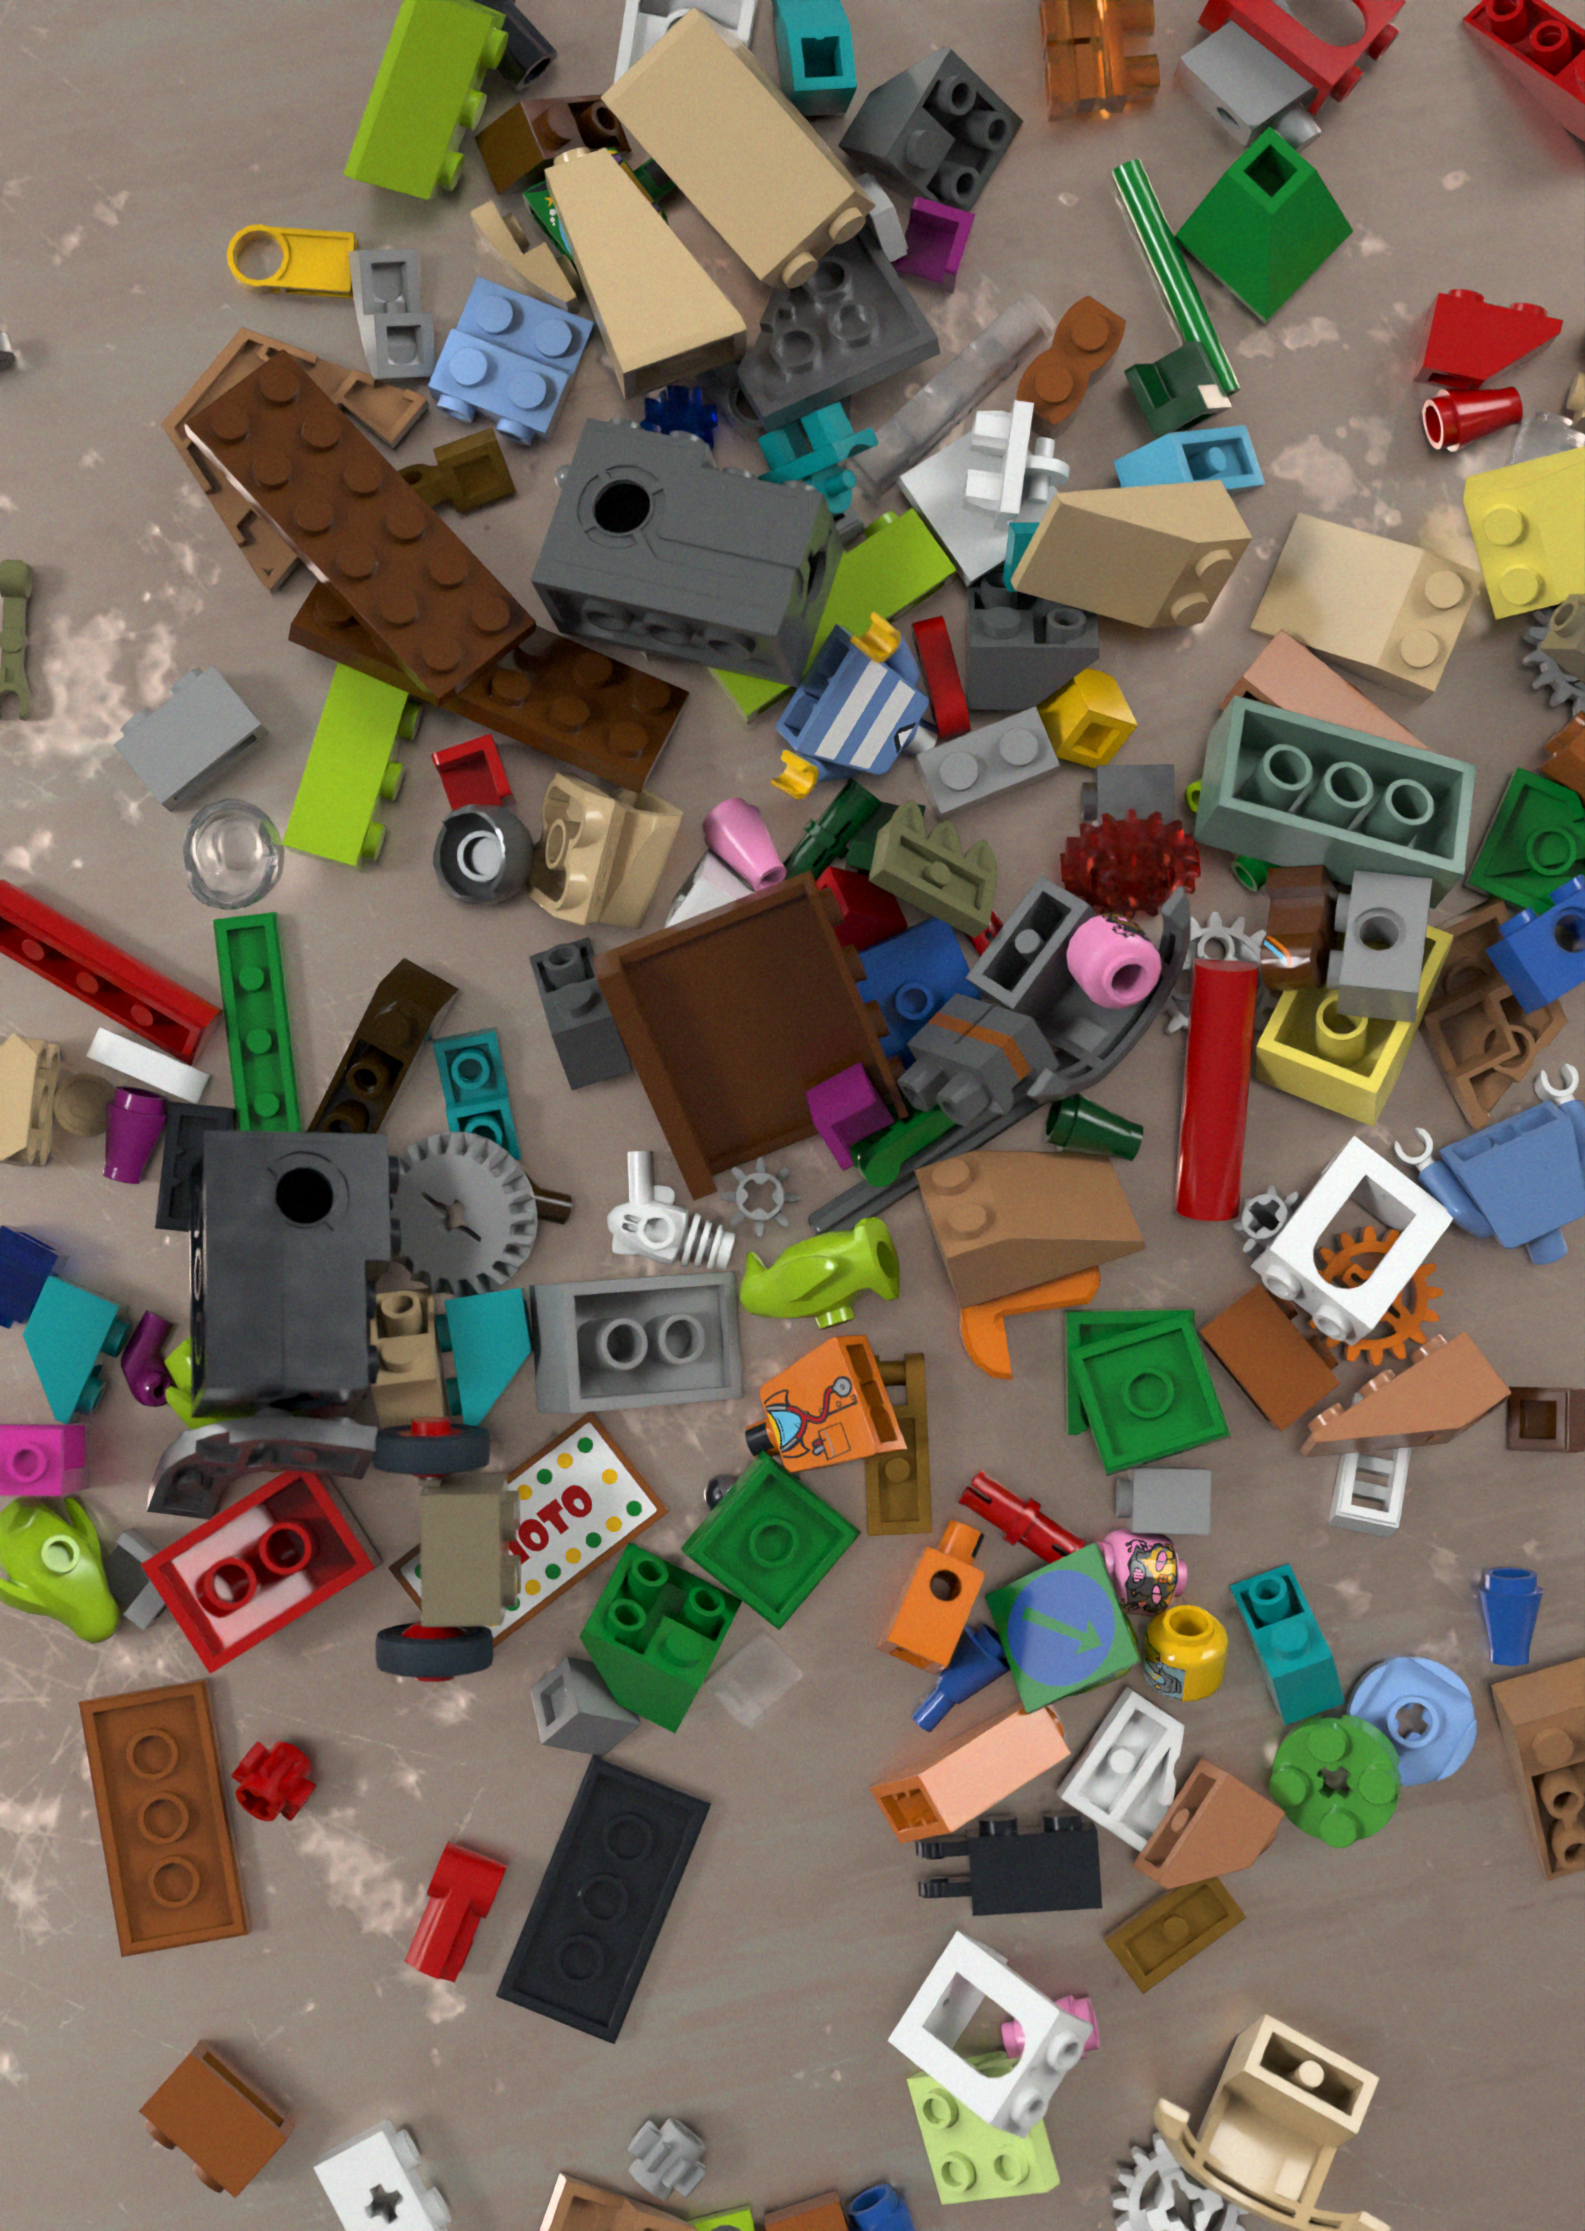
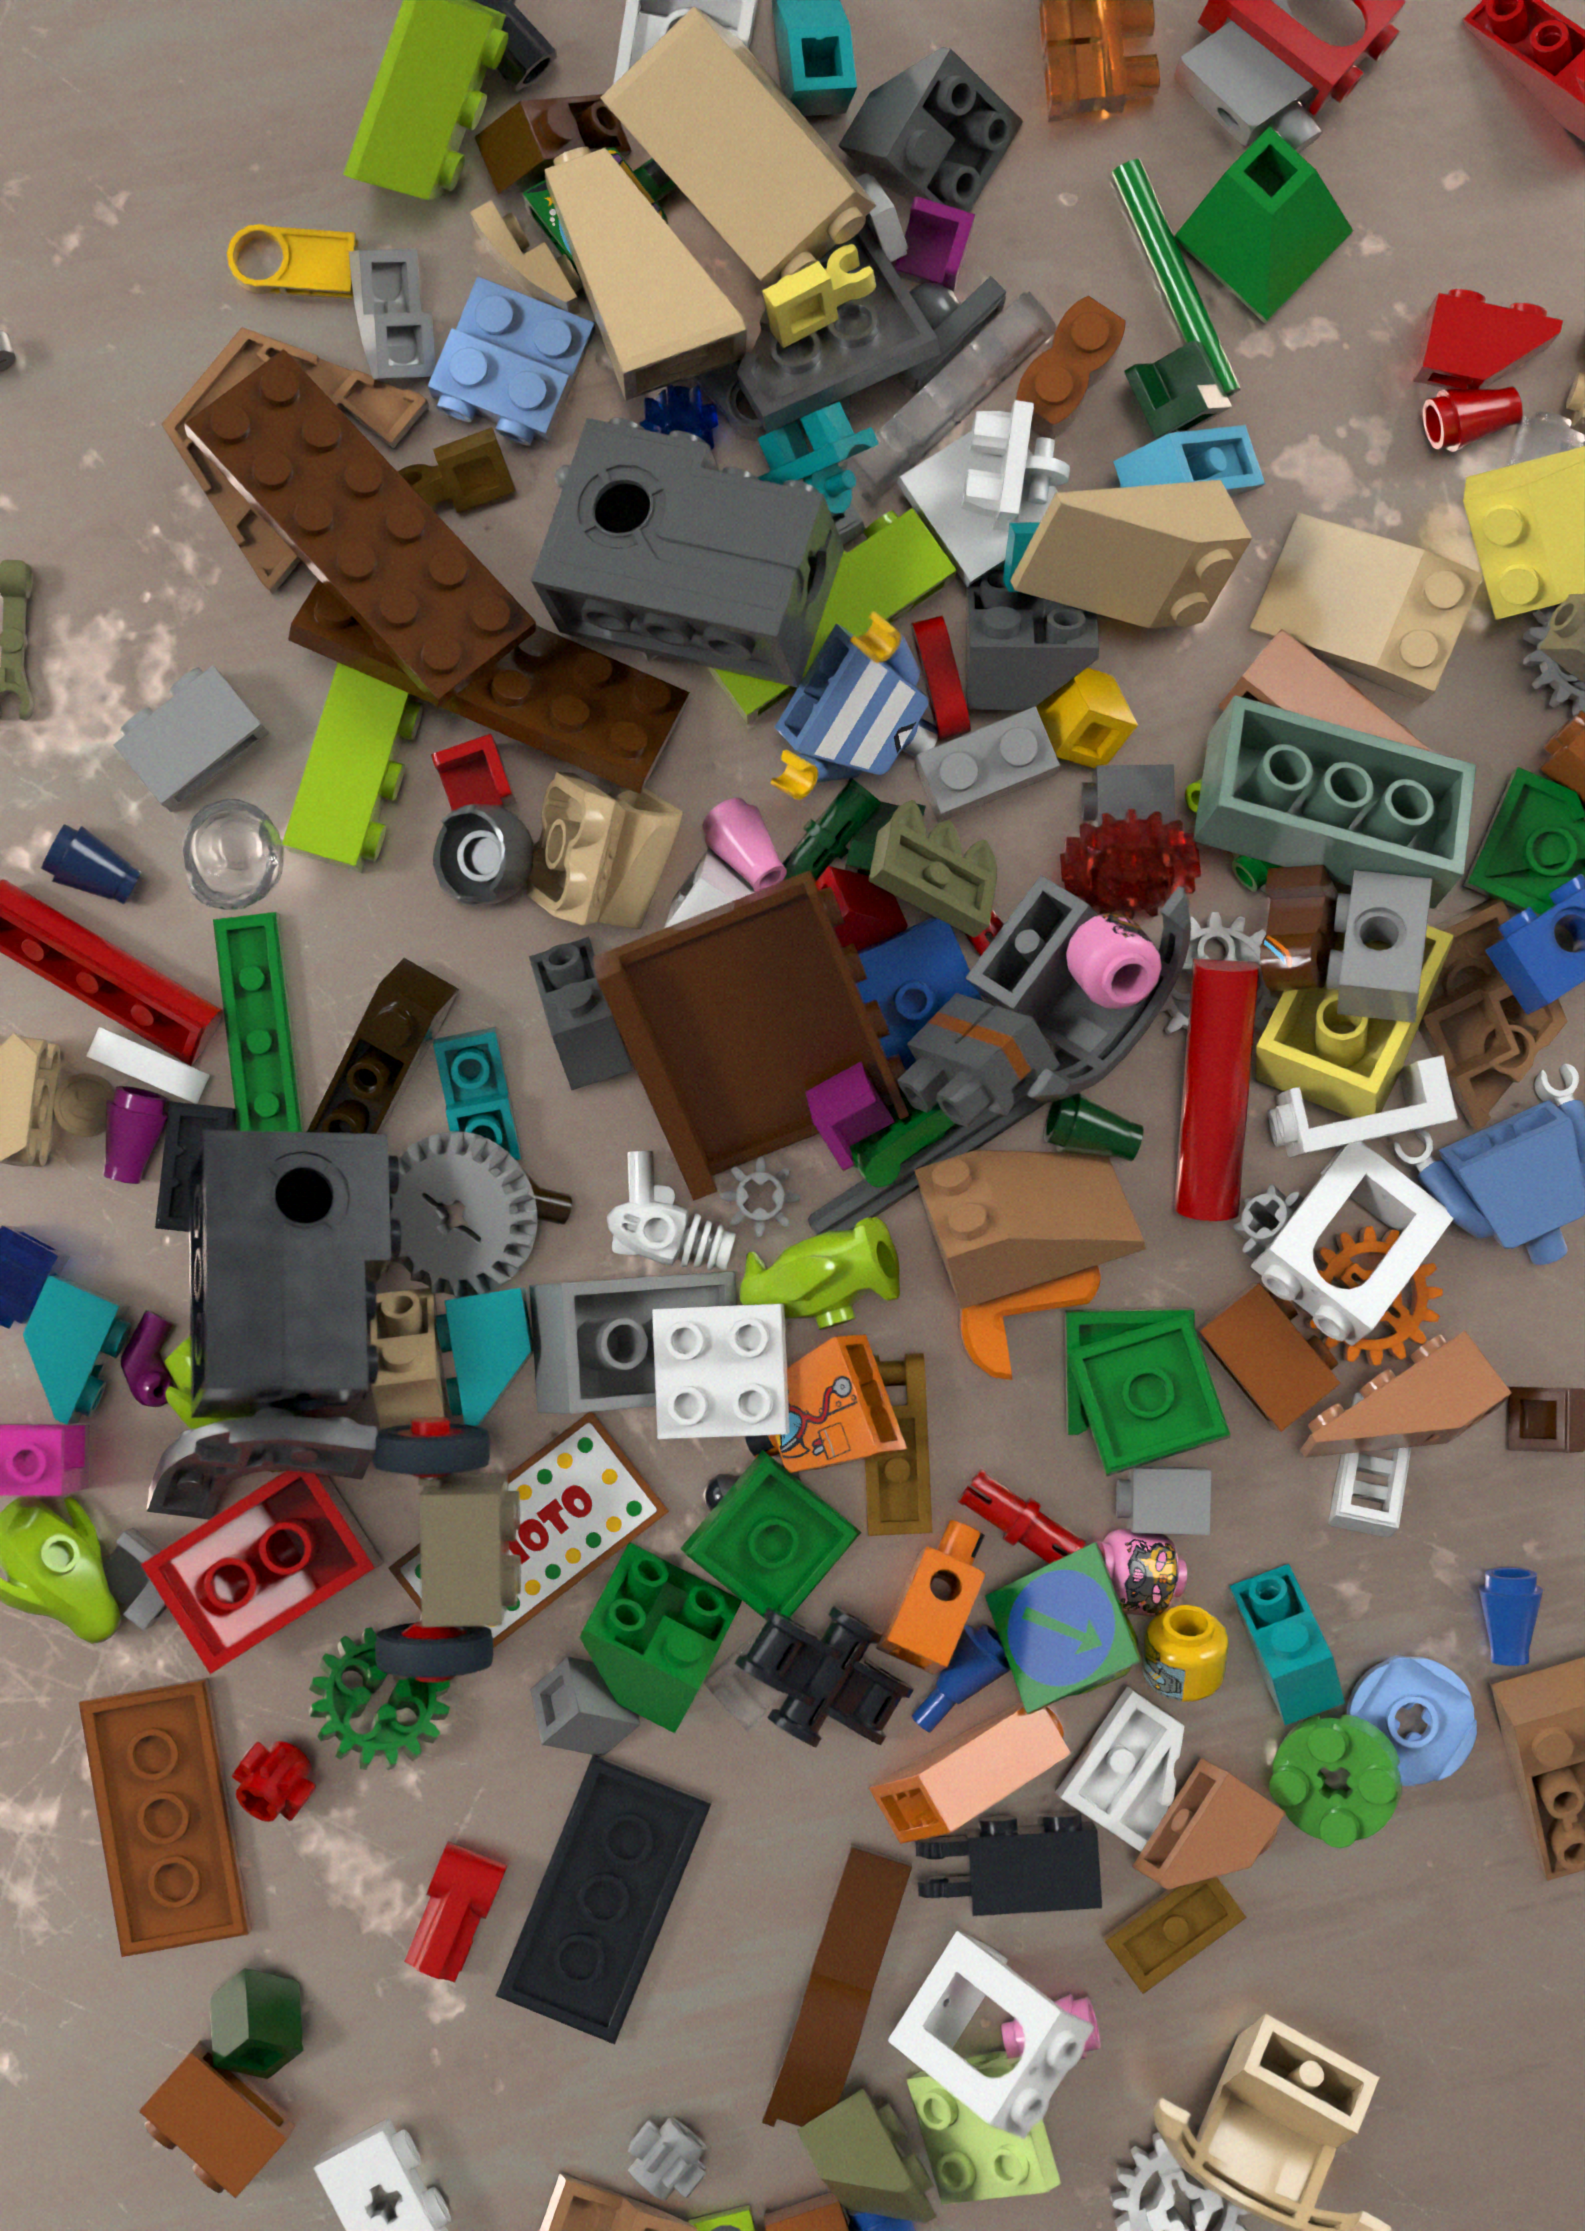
none -> dark blue cone [41,824,142,905]
none -> dark green panel [210,1968,304,2079]
none -> green gear [309,1627,450,1770]
none -> white plate [652,1304,790,1439]
none -> black axle [735,1606,914,1747]
none -> light yellow plate [762,244,876,348]
none -> reddish brown piece [762,1844,912,2127]
none -> olive slope [797,2088,937,2223]
none -> dark grey tile [898,276,1006,394]
none -> white panel [1268,1056,1457,1158]

